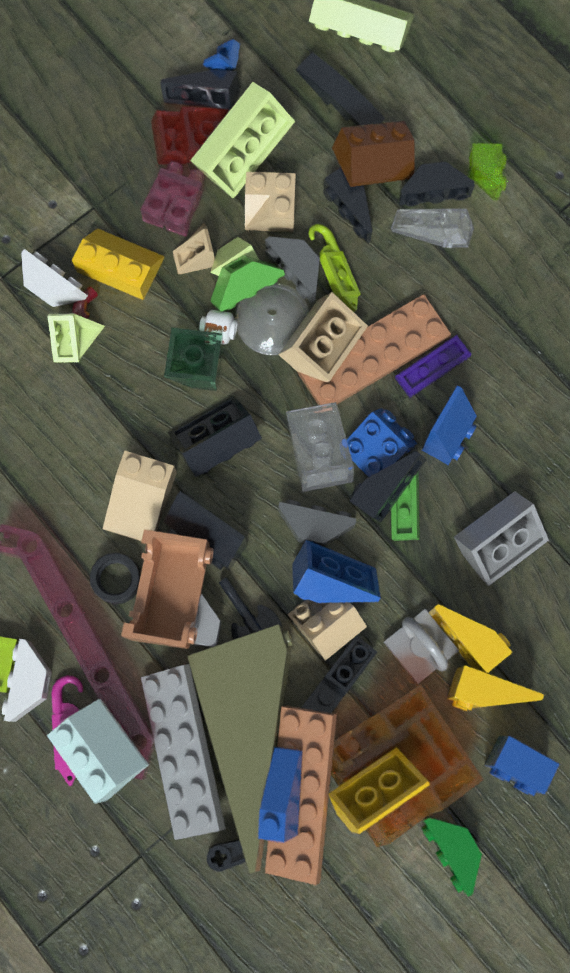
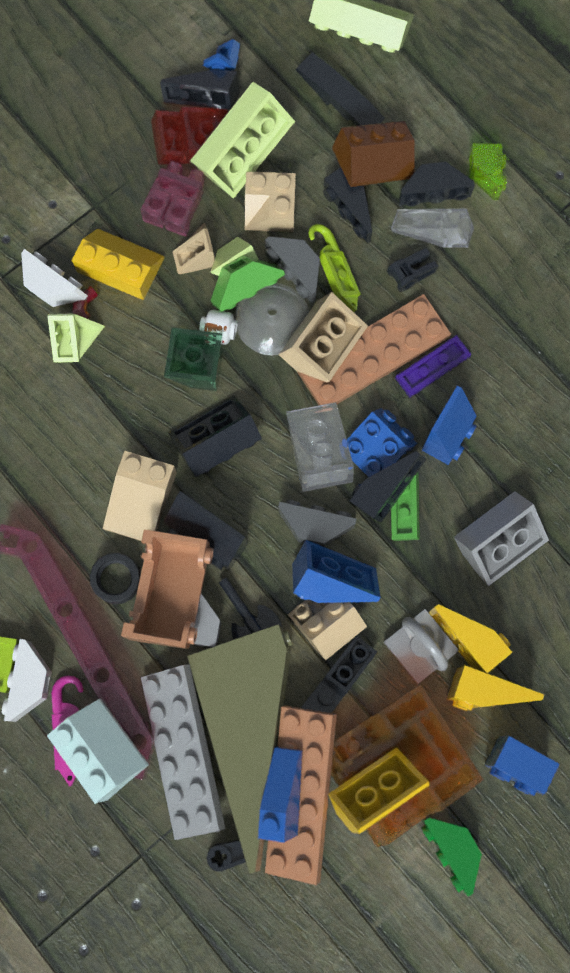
none -> black piece [386,248,439,292]

